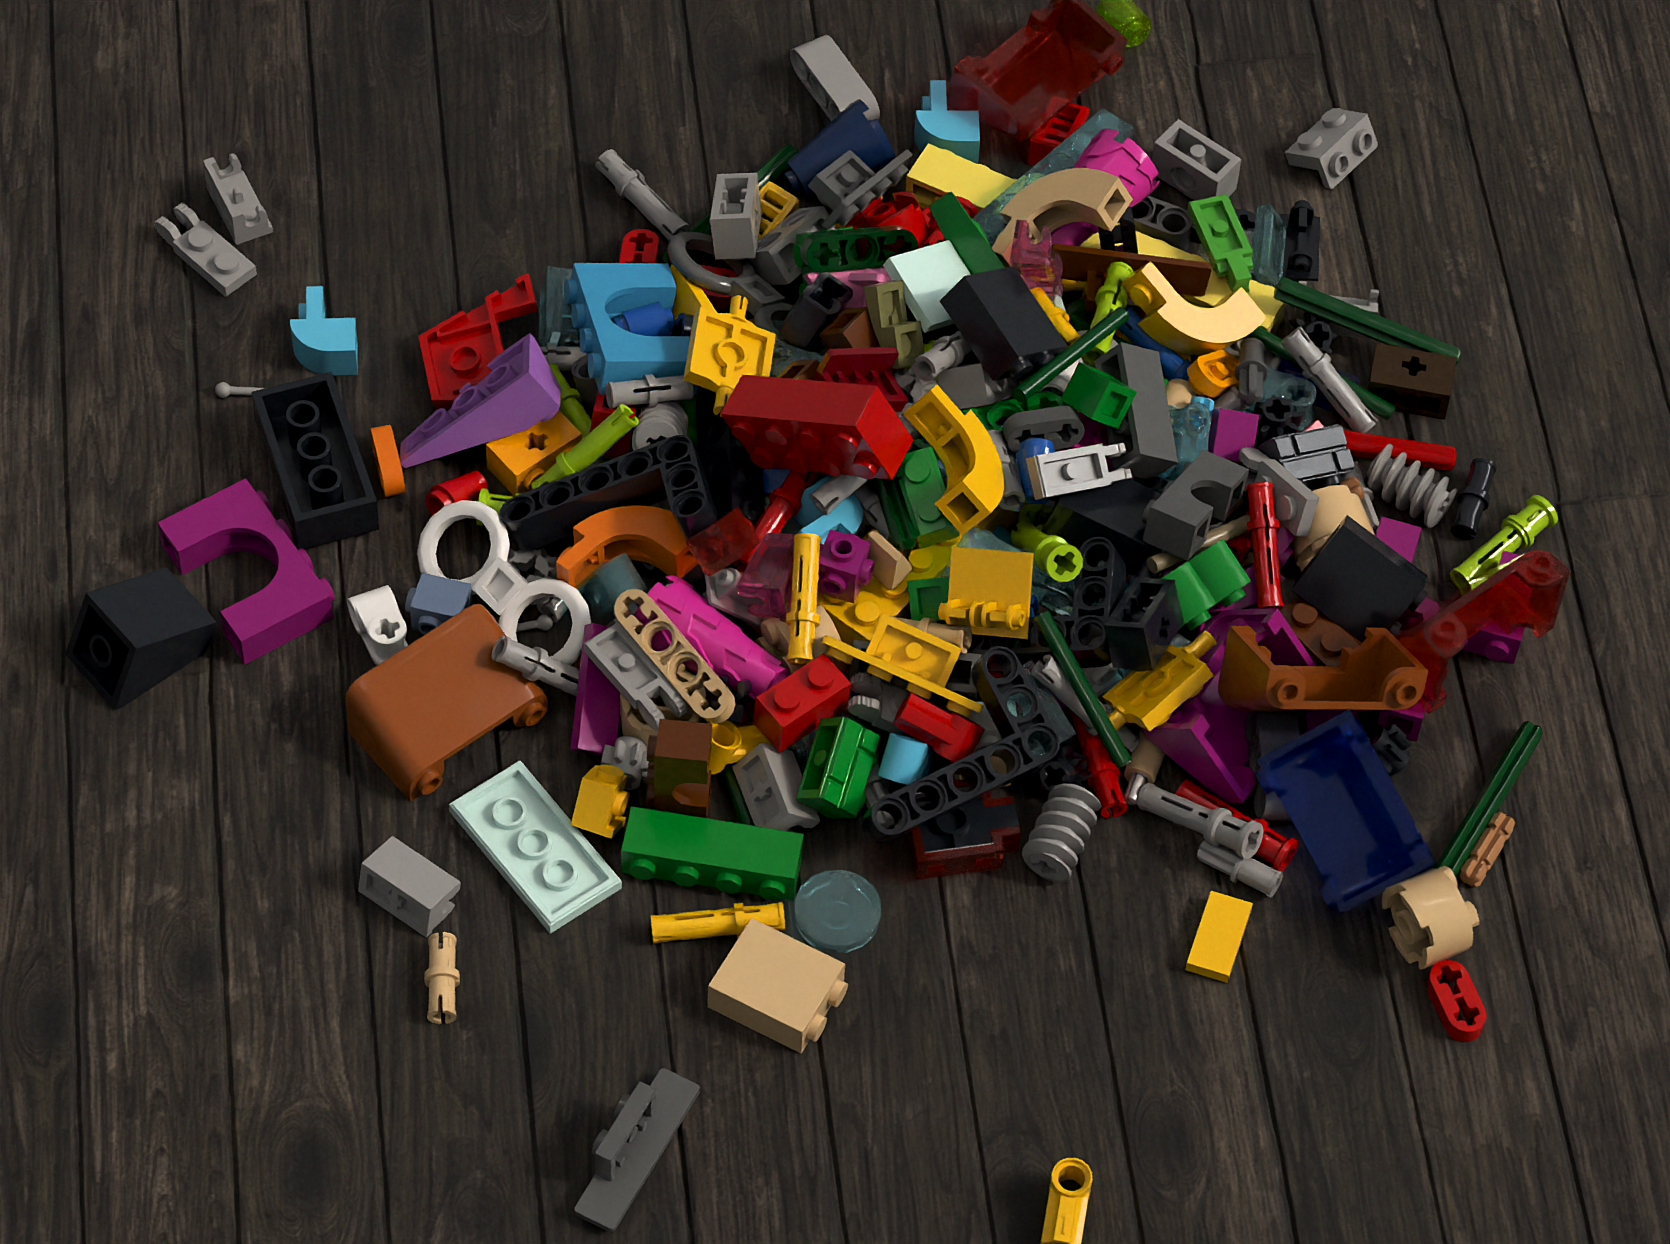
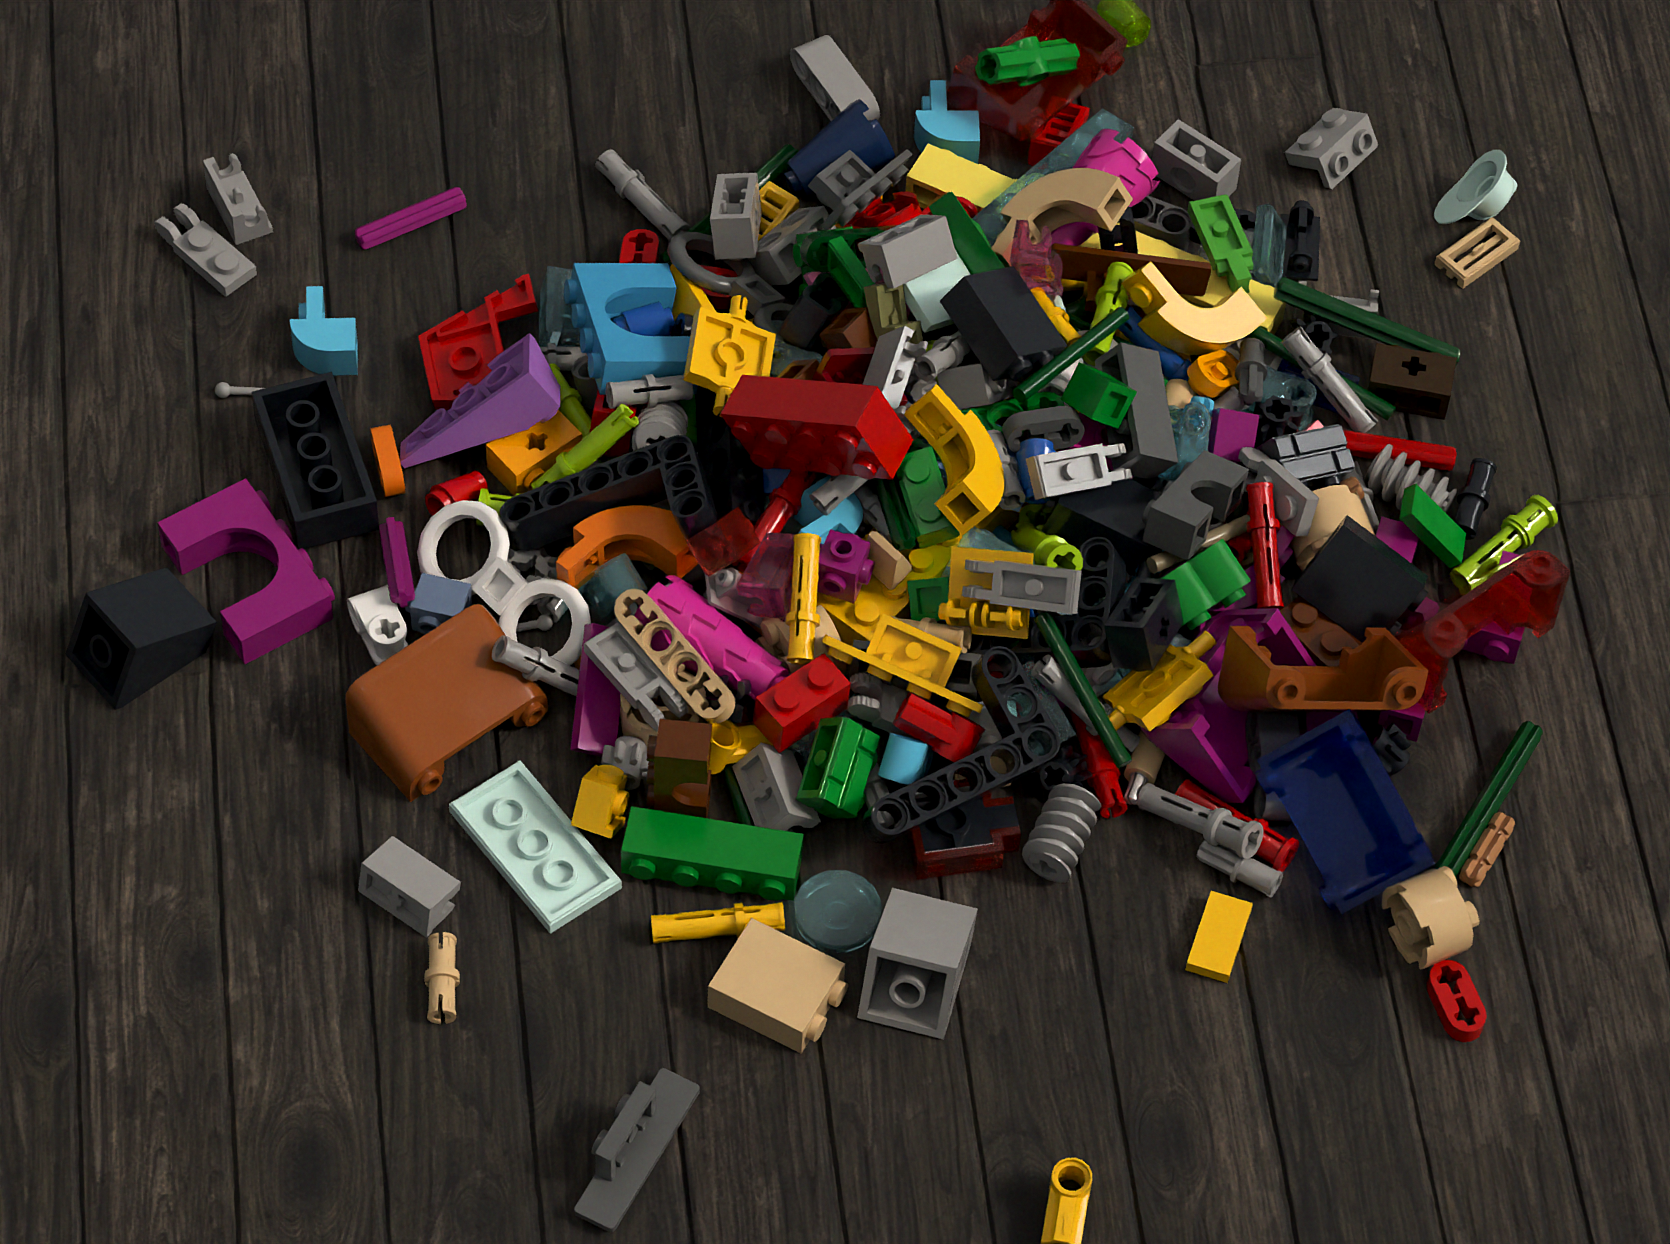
none -> magenta axle [355,187,467,250]
none -> magenta axle [379,517,415,608]
none -> green tile [828,236,876,308]
none -> light grey slope [857,888,978,1040]
none -> light grey hinge [858,214,958,289]
none -> light grey hinge [863,325,928,420]
none -> light grey hinge [962,559,1082,614]
none -> green piece [975,36,1080,87]
none -> green tile [1400,483,1466,568]
none -> light aqua piece [1434,150,1517,224]
none -> tan tile [1435,217,1520,289]

